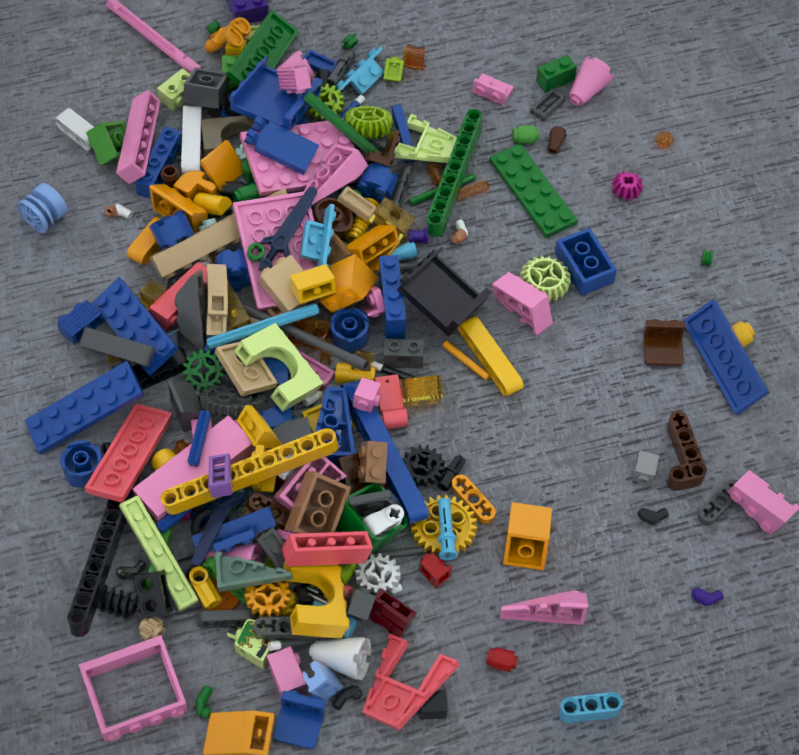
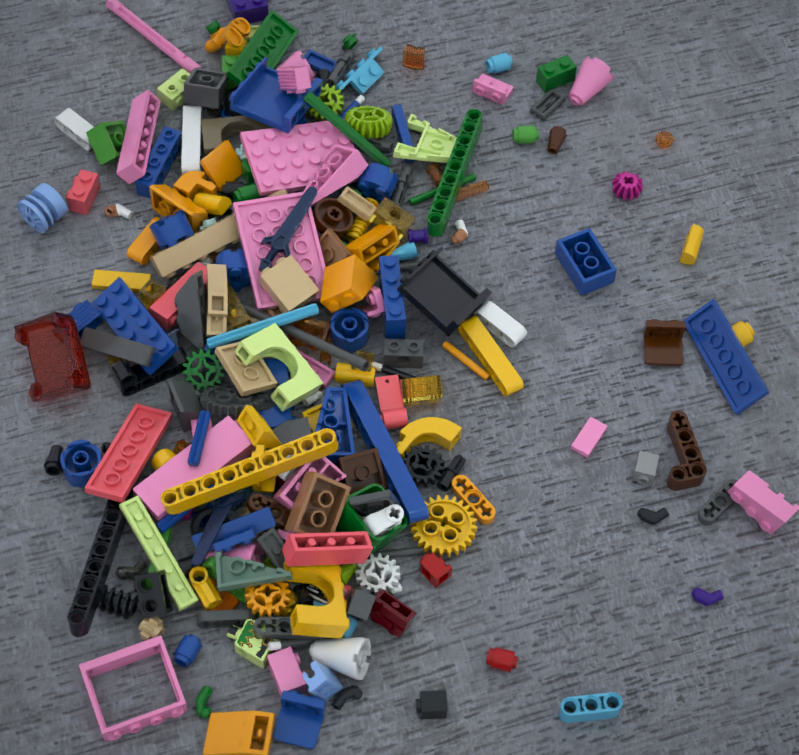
blue plate [25,361,144,455] -> none
reddish brown cone [161,165,179,188] -> none
medium lavender slope [208,453,232,498] -> none
blue tile [244,116,319,175] -> none
green bush [247,243,265,262] -> none
yellow brick [290,264,336,304] -> none
medium azure bracket [300,204,336,268] -> none
bright pink brick [353,377,381,413] -> none
medium nougat brick [358,441,387,485] -> none
coral wing [362,633,460,730] -> none
reddish brown bracket [363,130,401,167] -> none
lime bracket [383,57,404,83] -> none
medium azure pin [438,498,458,560] -> none
green plate [489,143,578,238] -> none
bright pink wedge [492,272,553,336] -> none
bright pink wedge [500,590,588,625] -> none
light orange slope [503,502,552,570] -> none
yellowish green gear [520,255,571,302] -> none
green bush [701,249,713,267] -> none
none -> clear red windscreen [14,312,91,402]
none -> black cone [44,445,63,476]
none -> coral brick [66,169,101,215]
none -> yellow tile [91,269,151,293]
none -> blue brick [173,634,202,668]
none -> yellow arch [396,417,462,458]
none -> white beam [473,300,527,348]
none -> medium azure brick [485,52,513,74]
none -> bright pink tile [571,417,608,458]
none -> yellow brick [679,224,704,265]

